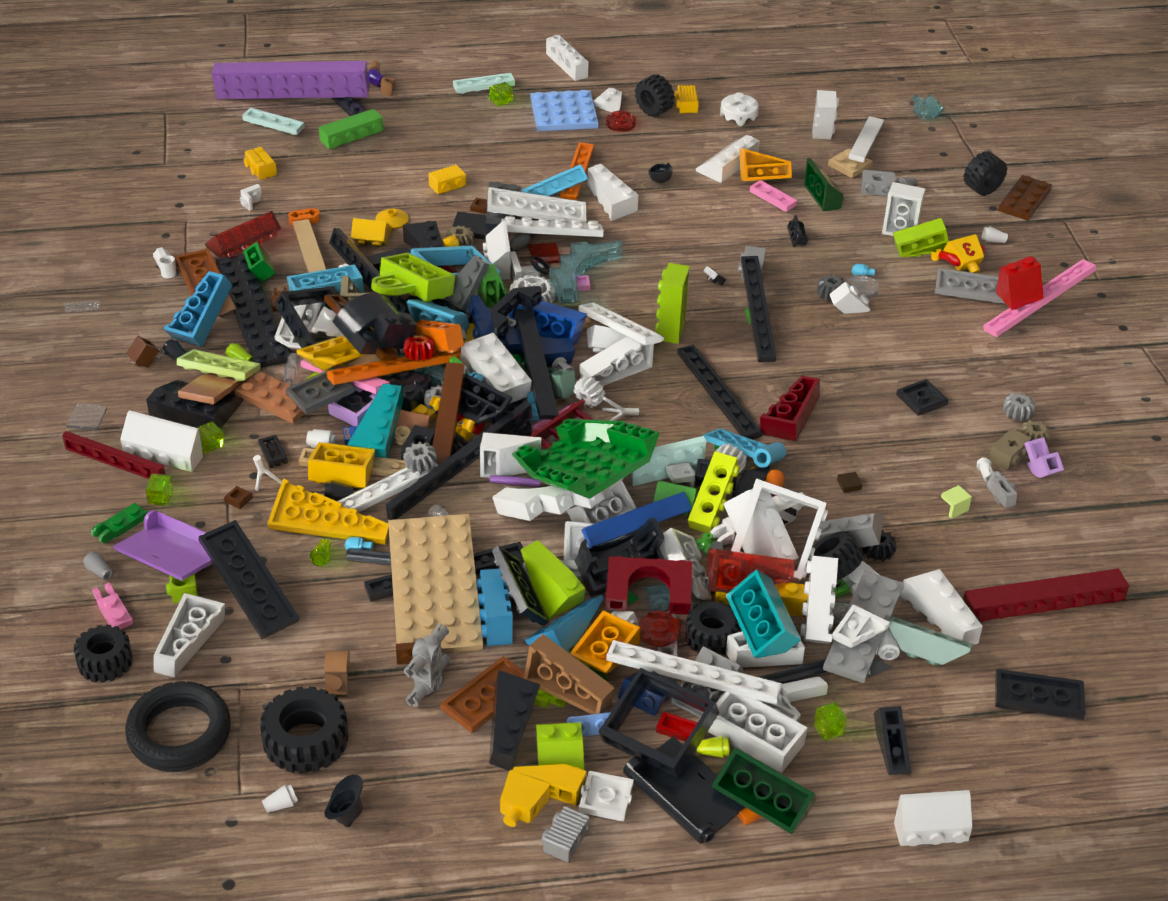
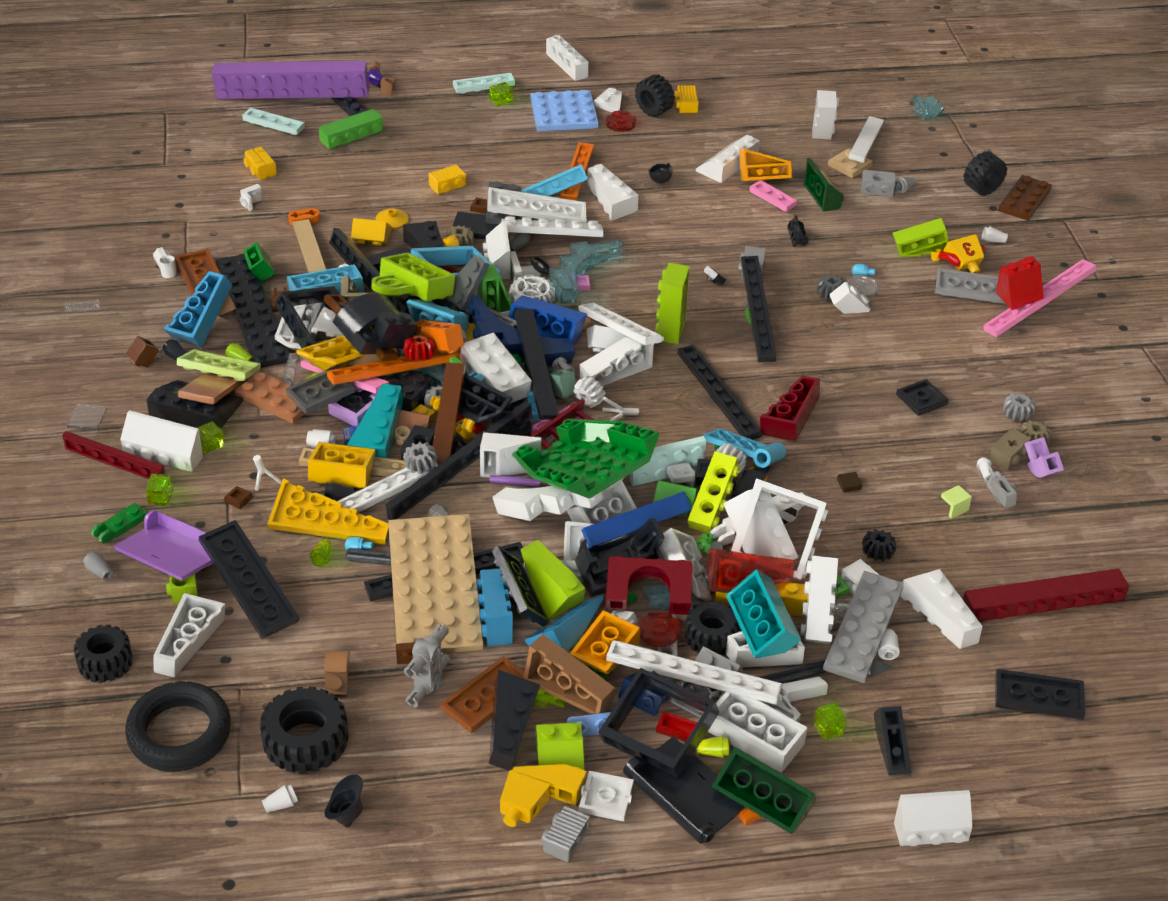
bright pink hinge [92,583,133,630] -> none
clear red slope [205,211,282,258] -> none
black tile [258,435,288,468] -> none
black slope [491,286,542,339] -> none
clear red piece [529,243,561,264] -> none
white plate [720,93,759,126] -> none
orange cone [766,470,785,497] -> none
black tyre [808,531,864,581] -> none
light grey slope [816,513,884,547] -> none
white wing [832,605,890,648] -> none
white brick [882,182,925,236] -> none
wedge [888,616,974,666] -> none

